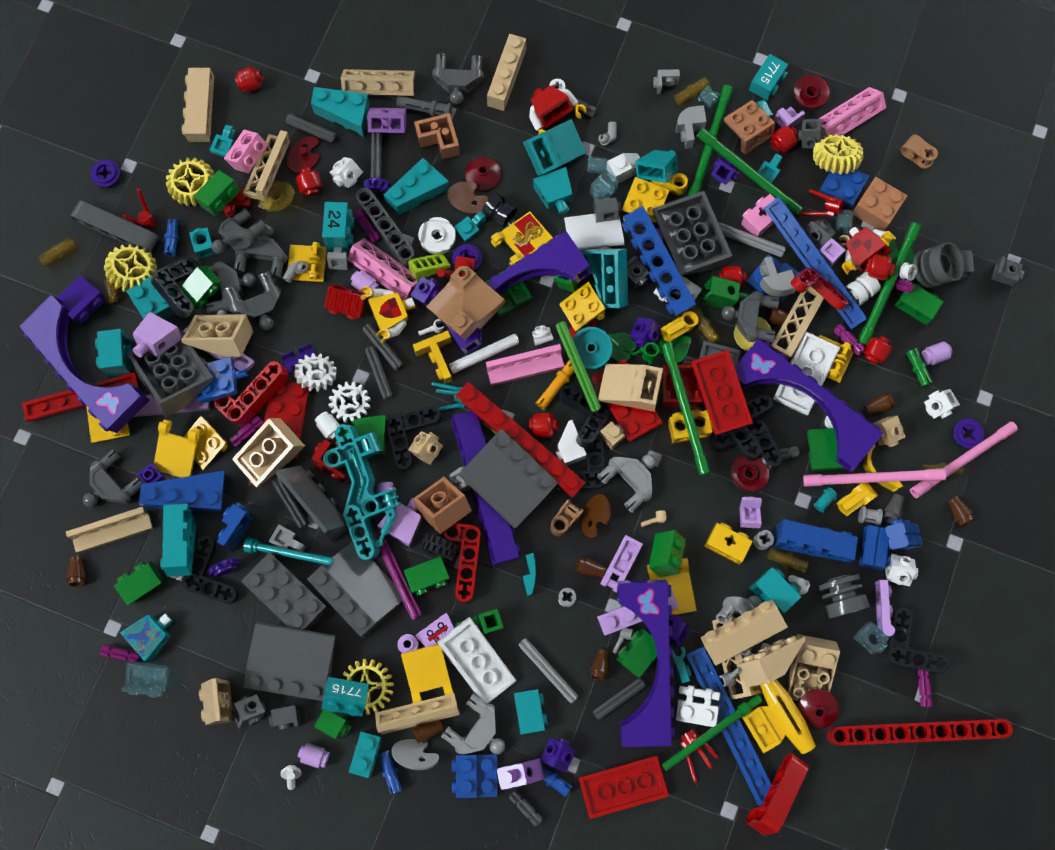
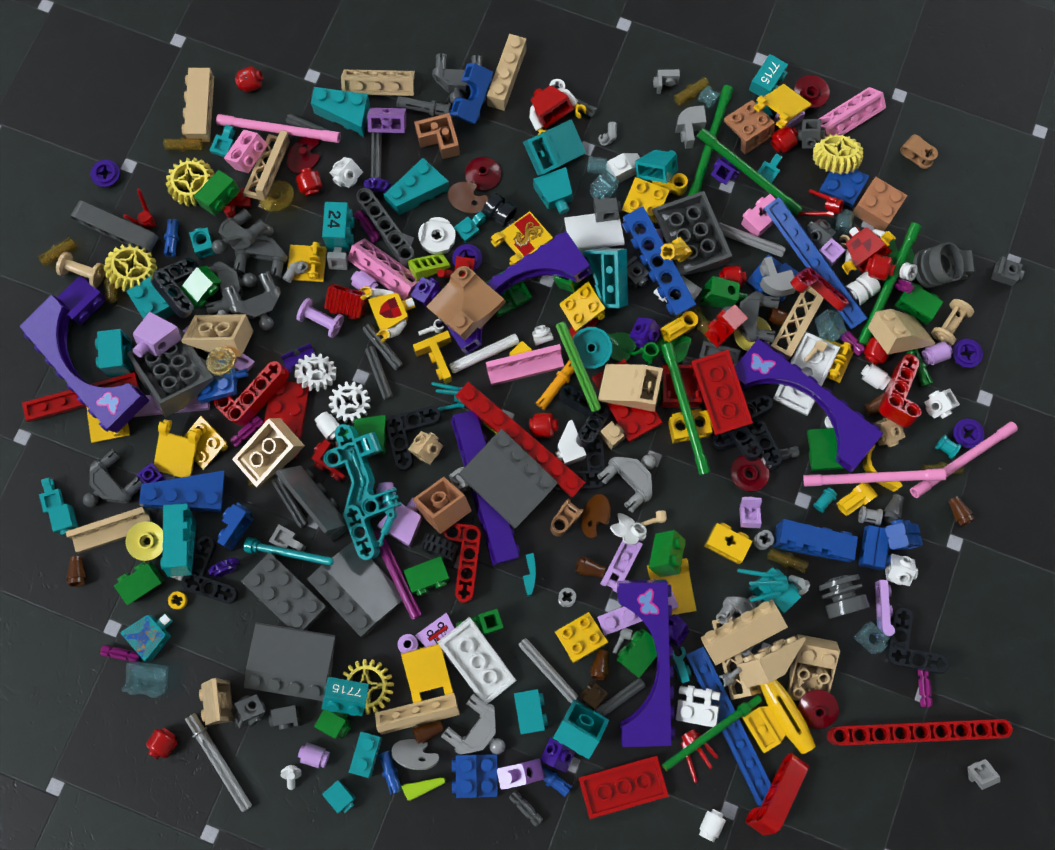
none -> teal plate [39,477,64,514]
none -> teal brick [48,504,78,536]
none -> tan hose [56,252,105,287]
none -> light yellow dish [126,521,163,561]
none -> red head [146,727,177,760]
none -> clear yellow pin [163,137,203,152]
none -> yellow bush [168,591,188,609]
none -> light grey axle [185,713,252,812]
none -> clear yellow gear [206,346,237,376]
none -> bright pink piece [216,114,341,143]
none -> lavender hose [296,298,344,338]
none -> teal brick [322,779,356,813]
none -> lime slope [401,777,446,801]
none -> blue arch [450,63,493,124]
none -> yellow slope [509,341,532,356]
none -> teal brick [553,699,609,759]
none -> yellow hinge [555,612,608,663]
none -> dark brown brick [579,681,608,710]
none -> white plate [610,513,647,545]
none -> yellow piece [660,237,693,262]
none -> white brick [699,809,726,842]
none -> red brick [704,305,748,348]
none -> teal plant [737,569,788,602]
none -> yellow flag [753,84,811,129]
none -> tan hand [804,340,827,362]
none -> clear light blue brick [814,309,847,342]
none -> white brick [861,363,891,390]
none -> tan slope [868,309,935,354]
none -> red beam [879,354,921,427]
none -> tan hose [931,299,974,346]
none -> teal bush [935,434,962,459]
none -> dark purple gear [952,339,983,368]
none -> light grey bracket [968,759,1000,790]

